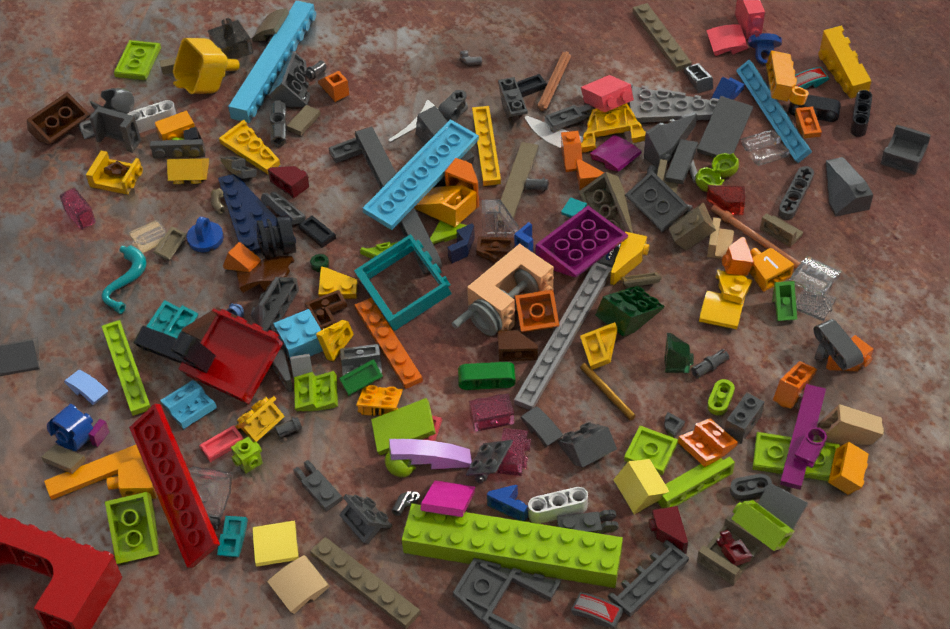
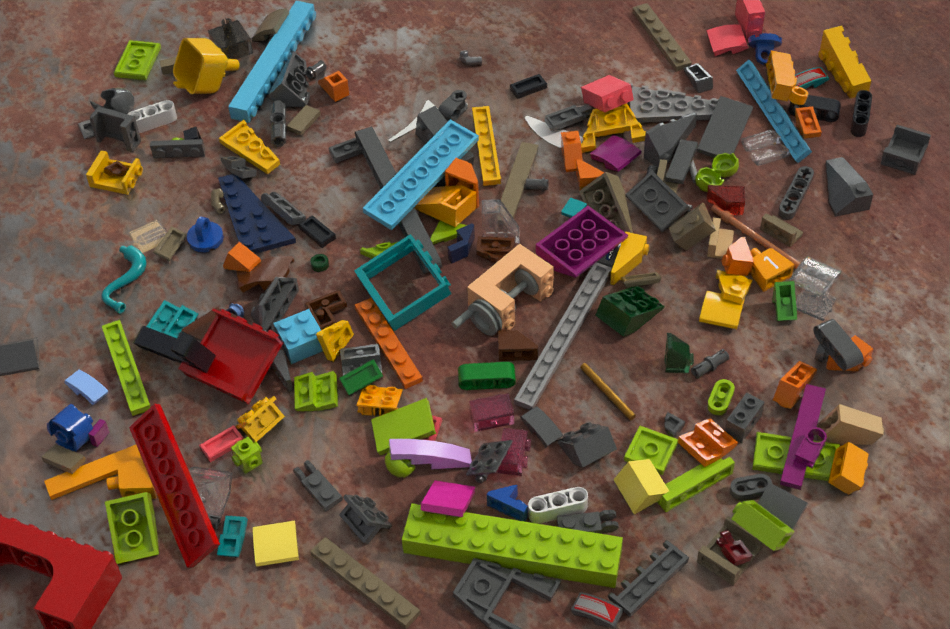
reddish brown slope [27,92,90,144] -> none
clear pink brick [59,188,96,230] -> none
light orange brick [155,111,195,141] -> none
medium azure slope [160,380,217,429] -> none
yellow slope [167,158,209,184] -> none
black wheel [256,215,296,259] -> none
tan slope [267,555,330,614] -> none
dark red slope [268,166,309,198] -> none
dark grey pin [275,417,302,438] -> none
light grey slope [290,354,313,377] -> none
yellow wing [318,267,358,299] -> none
dark grey arm [391,491,420,516] -> none
dark grey slope [498,77,528,118] -> none
blue panel [514,222,533,252] -> none
orange slope [515,289,560,333] -> none
nougat axle [537,51,571,111] -> none
yellow wing [580,322,618,370] -> none
dark red slope [649,506,688,554] -> none
blue slope [711,77,745,100] -> none

